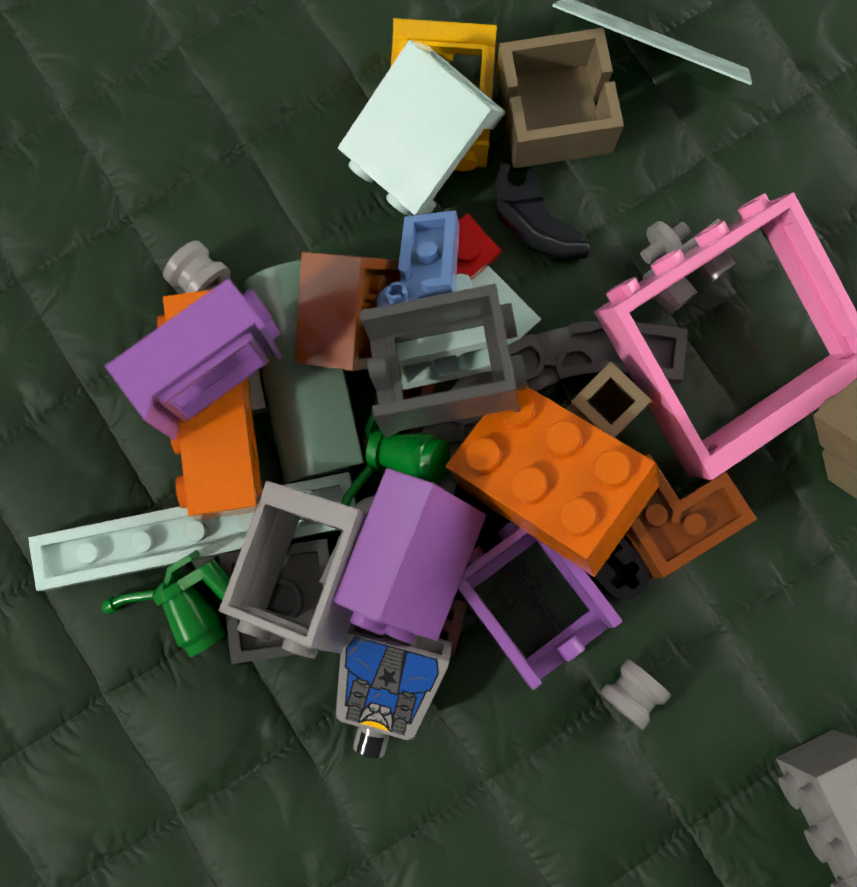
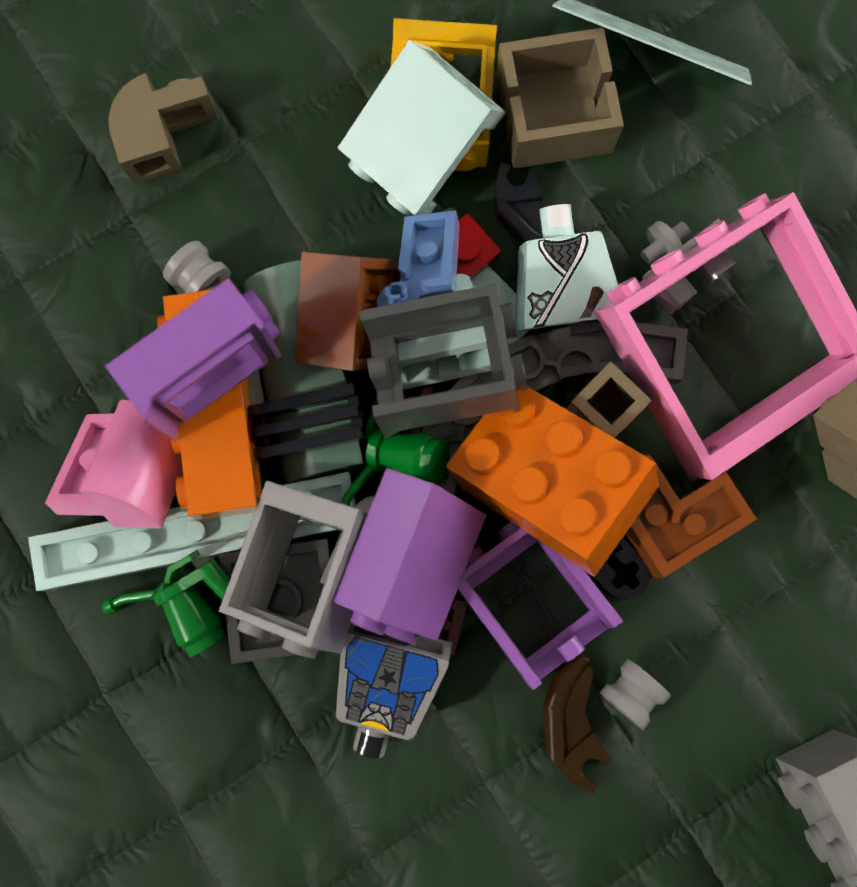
none -> bright pink brick [45,400,183,528]
none -> dark tan brick [108,73,218,184]
none -> black tile [248,383,367,461]
none -> light aqua torso [516,204,618,331]
none -> dark brown piece [543,653,611,794]

